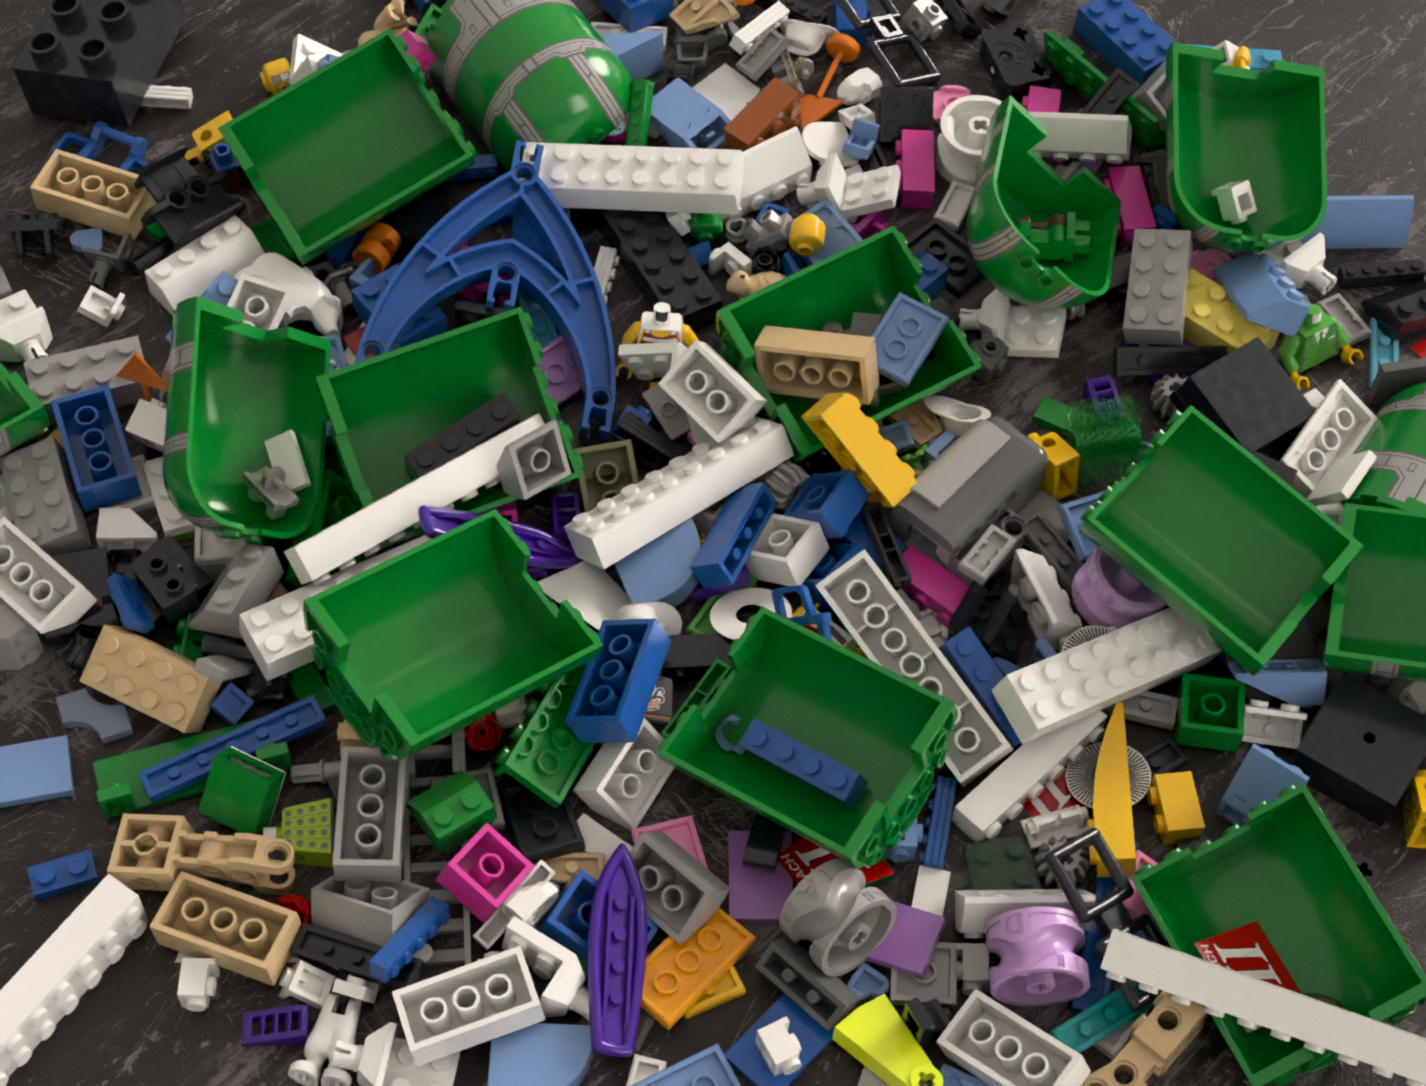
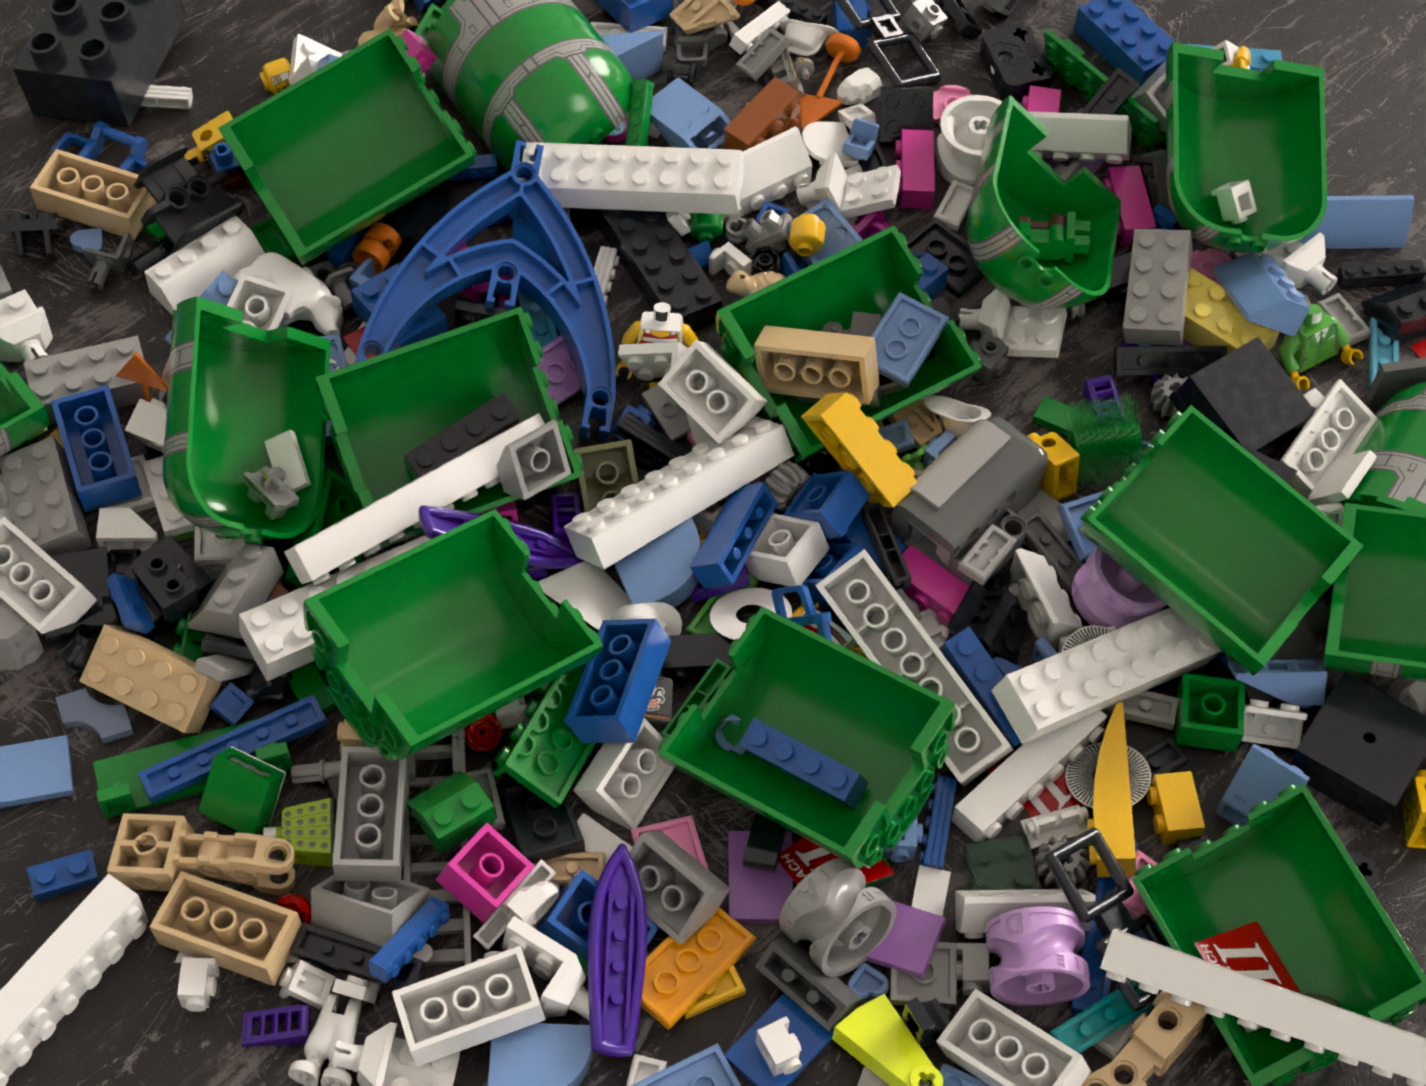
white bracket [77,285,126,327] -> none
white sticker [692,63,761,121] -> none

